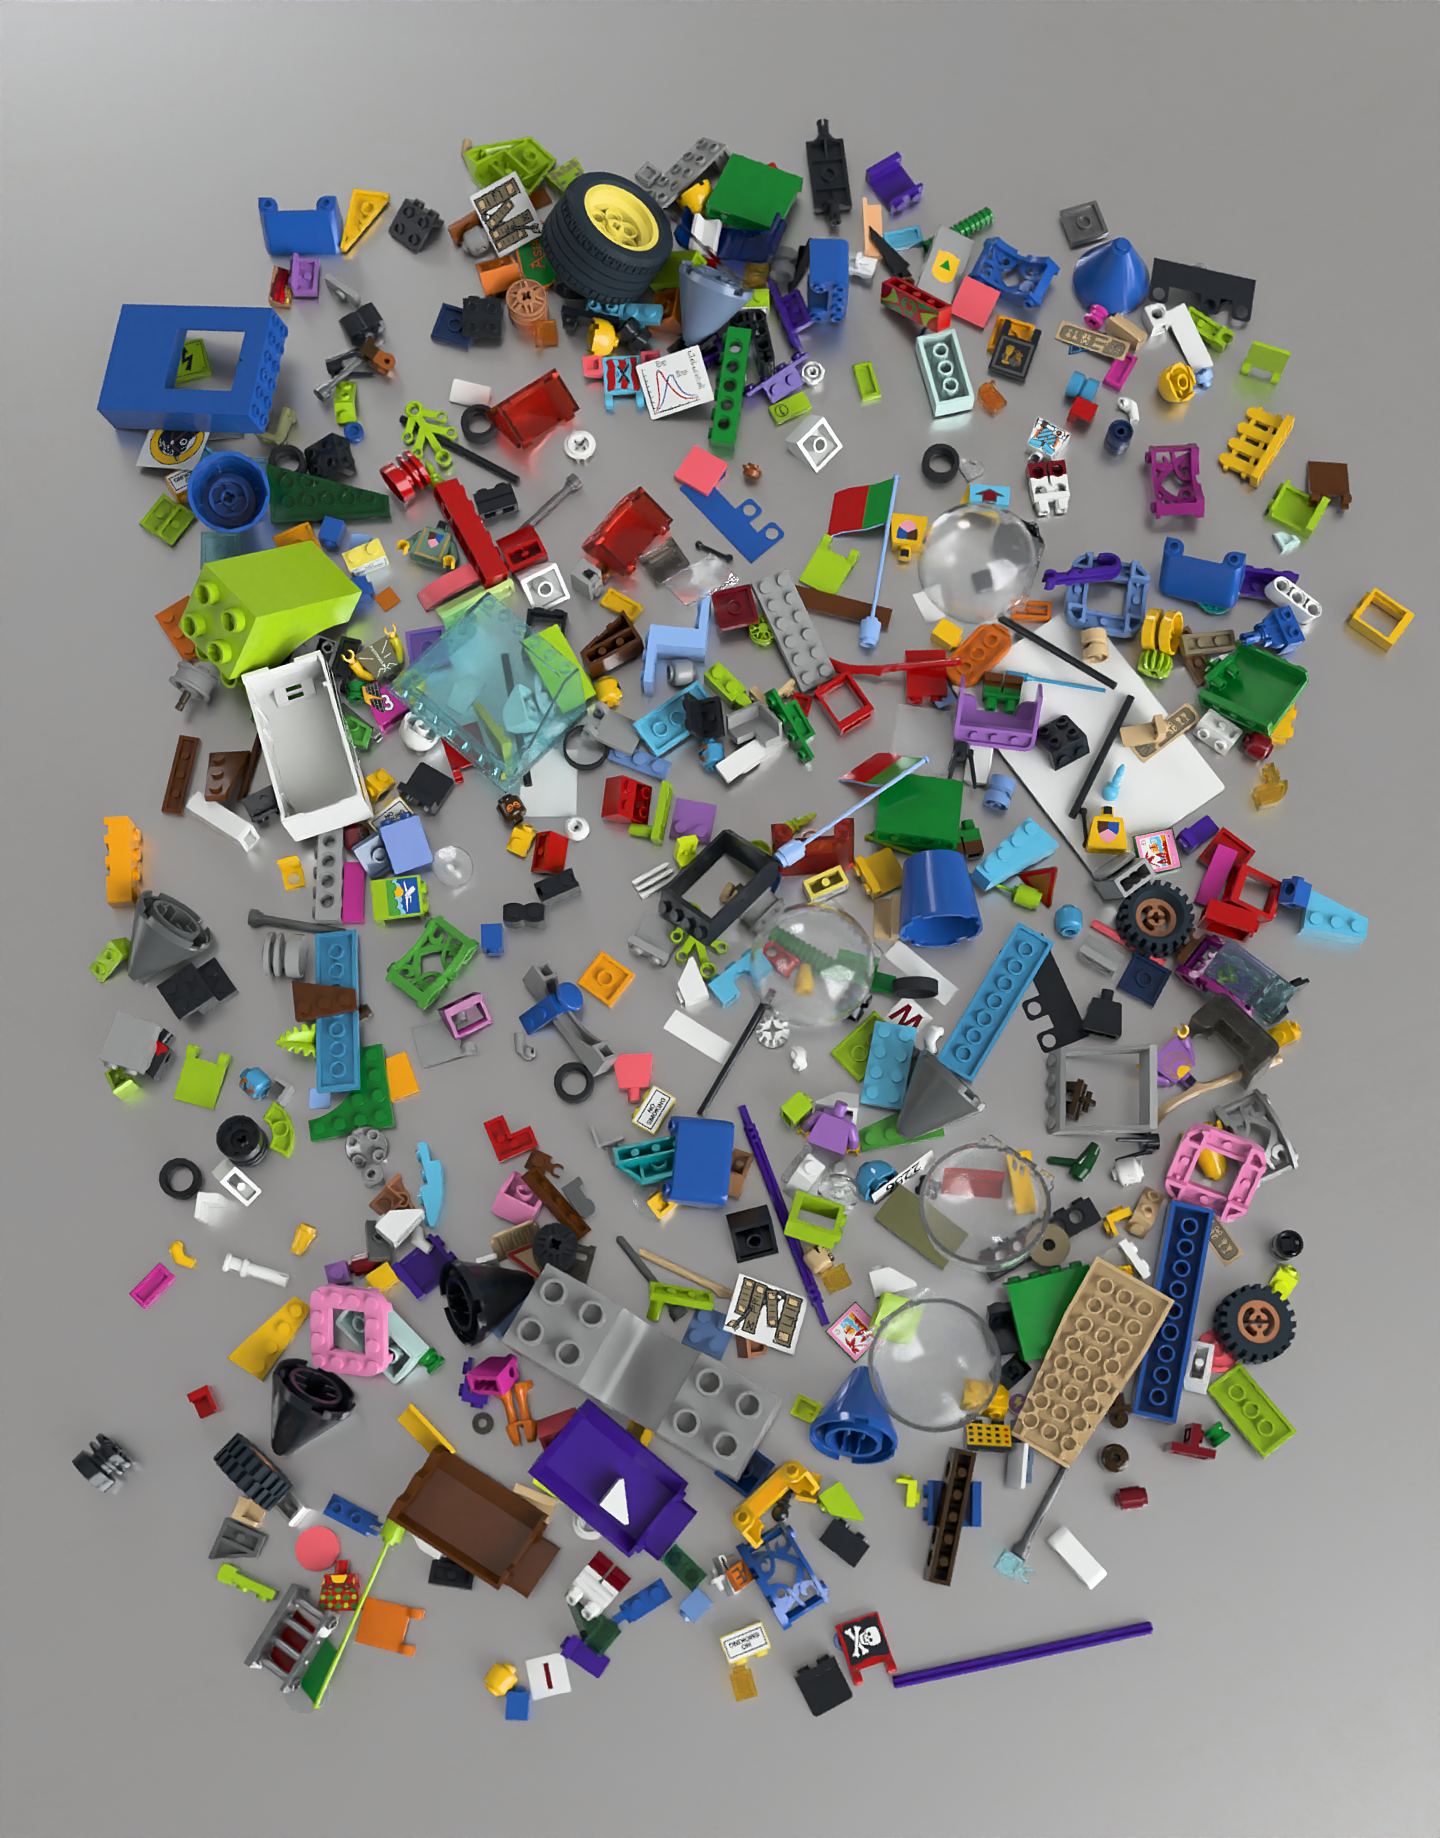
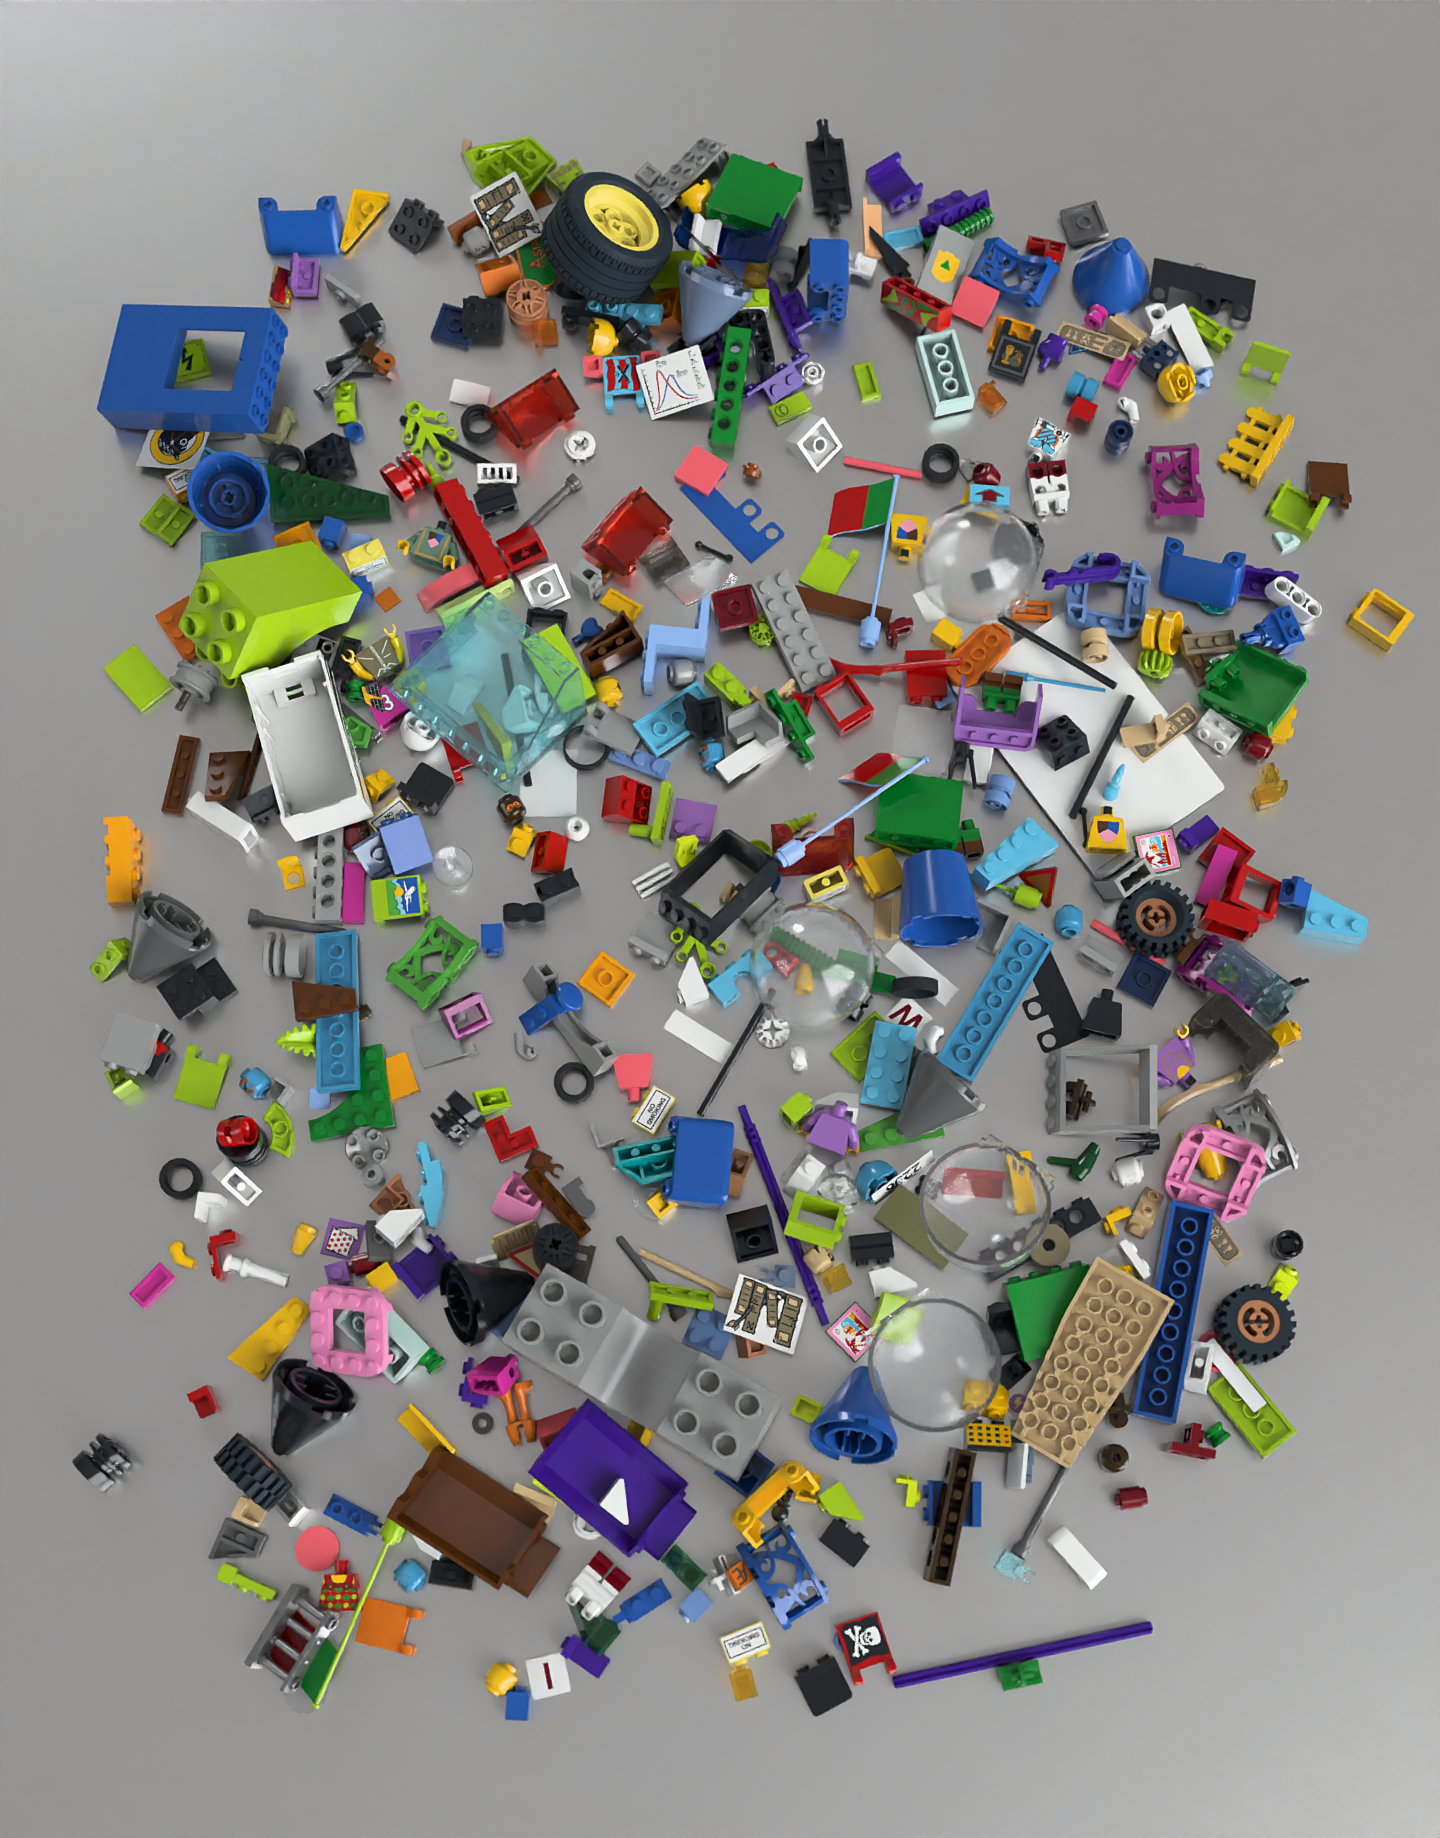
none -> lime tile [103,644,173,713]
none -> red bracket [207,1229,240,1281]
none -> red wheel [216,1117,258,1147]
none -> sticker [320,1218,365,1261]
none -> dark azure head [393,1559,426,1593]
none -> black wheel [429,1090,486,1146]
none -> lime slope [472,1086,512,1117]
none -> white slope [477,463,517,484]
none -> blue rock [571,617,604,646]
none -> sand blue plate [759,1264,796,1288]
none -> coral bar [844,456,922,479]
none -> black brick [848,1232,894,1267]
none -> dark red bracket [885,617,914,648]
none -> dark purple bracket [919,189,990,237]
none -> dark red head [972,462,1001,486]
none -> light grey panel [976,897,1015,957]
none -> green hips [998,1659,1043,1691]
none -> red plate [1026,235,1066,262]
none -> dark purple piece [1037,333,1067,370]
none -> dark blue piece [1132,337,1179,381]
none -> white sticker [1207,1338,1266,1413]

